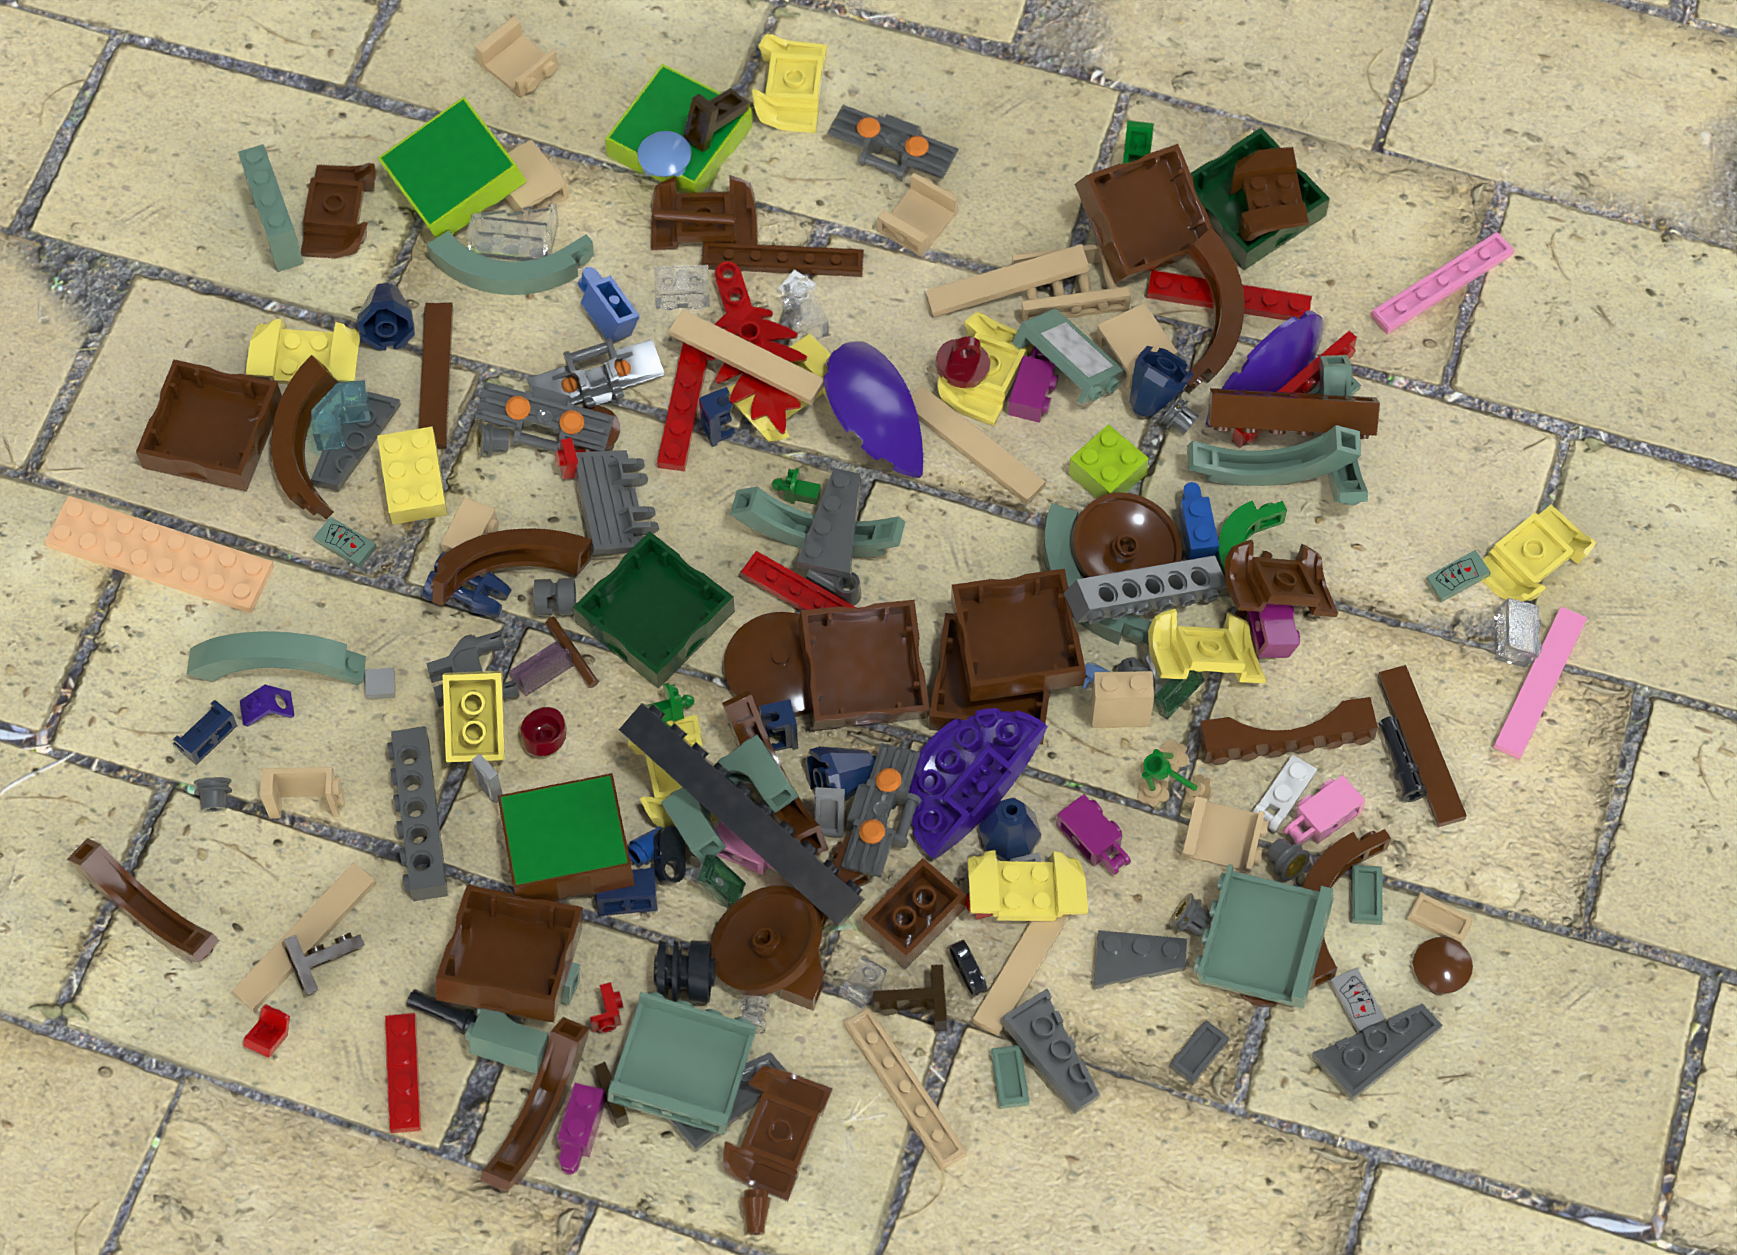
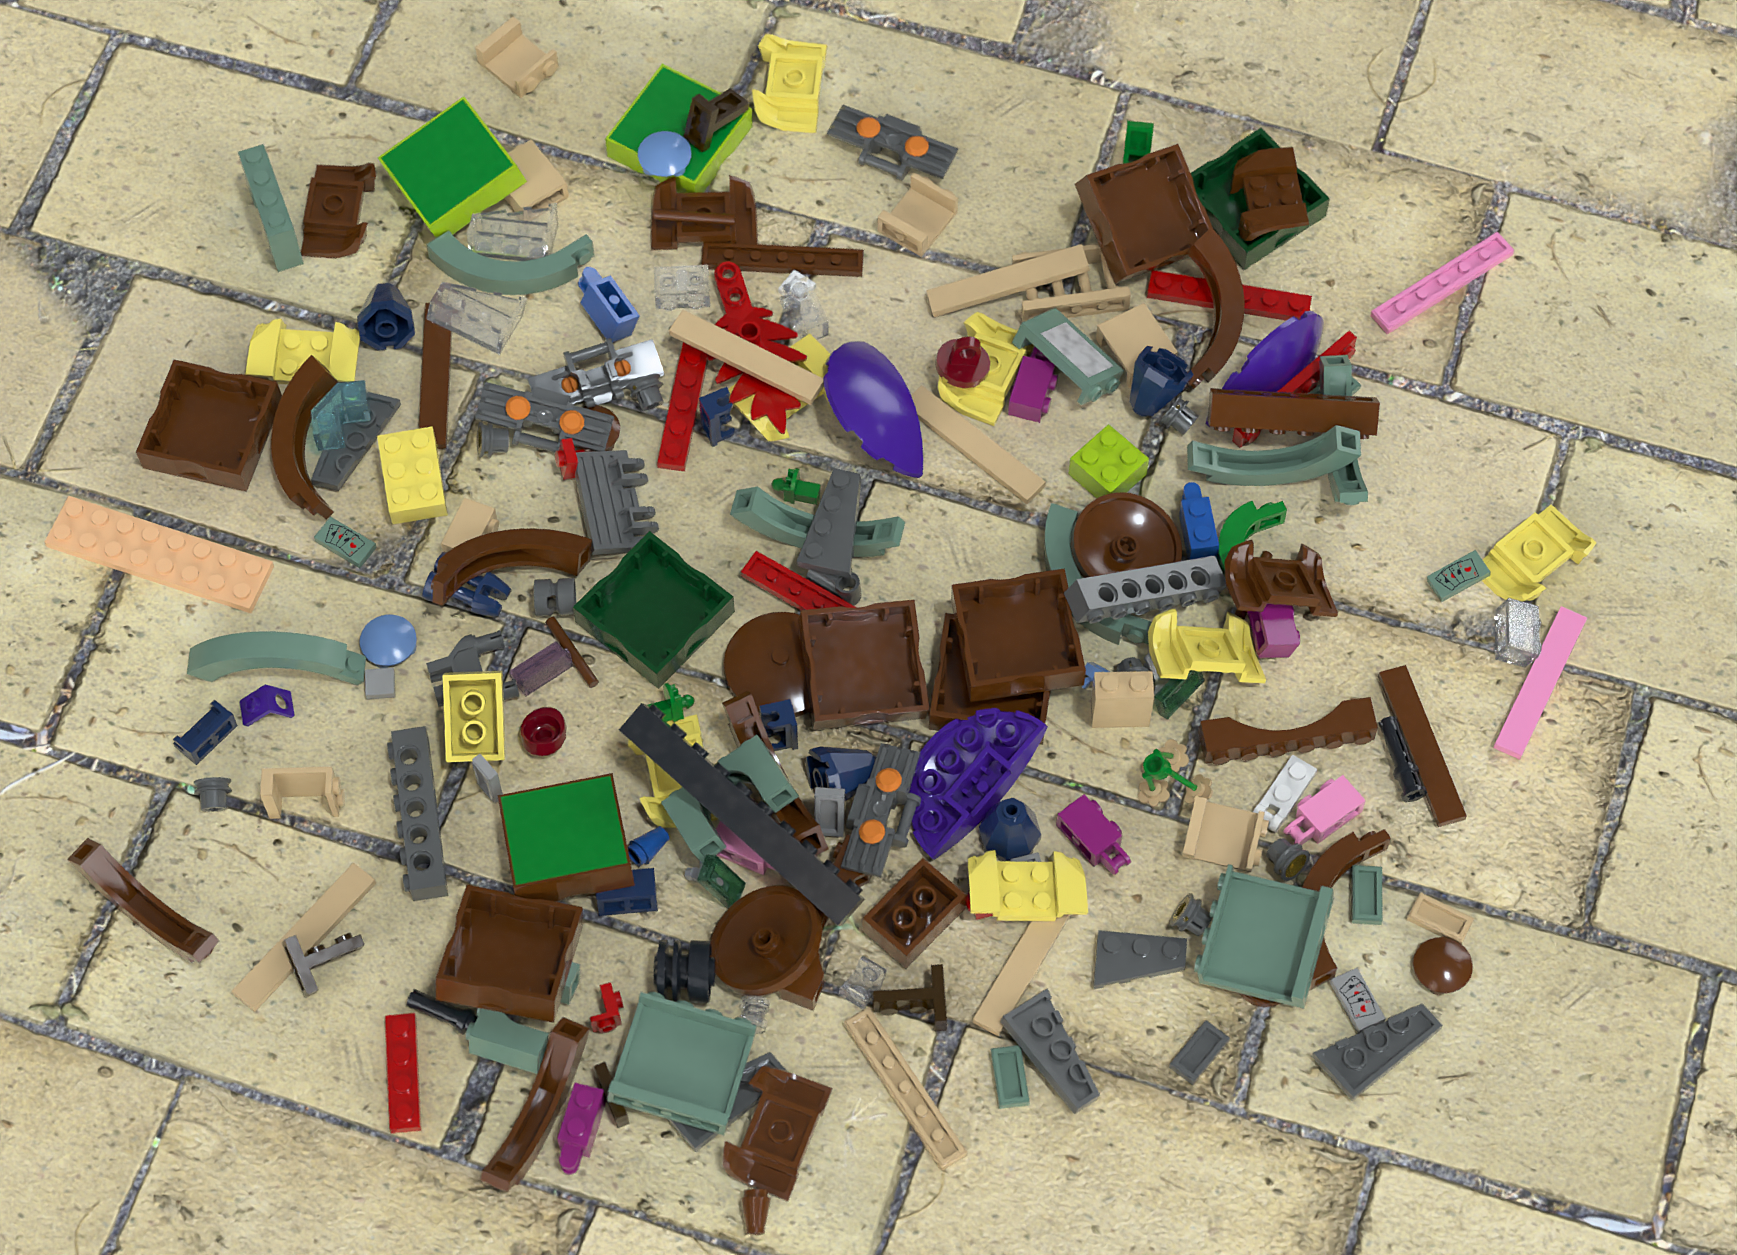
red bracket [243,1004,290,1058] -> none
black piece [653,826,686,885] -> none
black piece [949,939,988,997] -> none
none -> medium blue dish [360,614,417,668]
none -> clear wedge [427,282,528,355]
none -> dark grey piece [626,373,664,411]

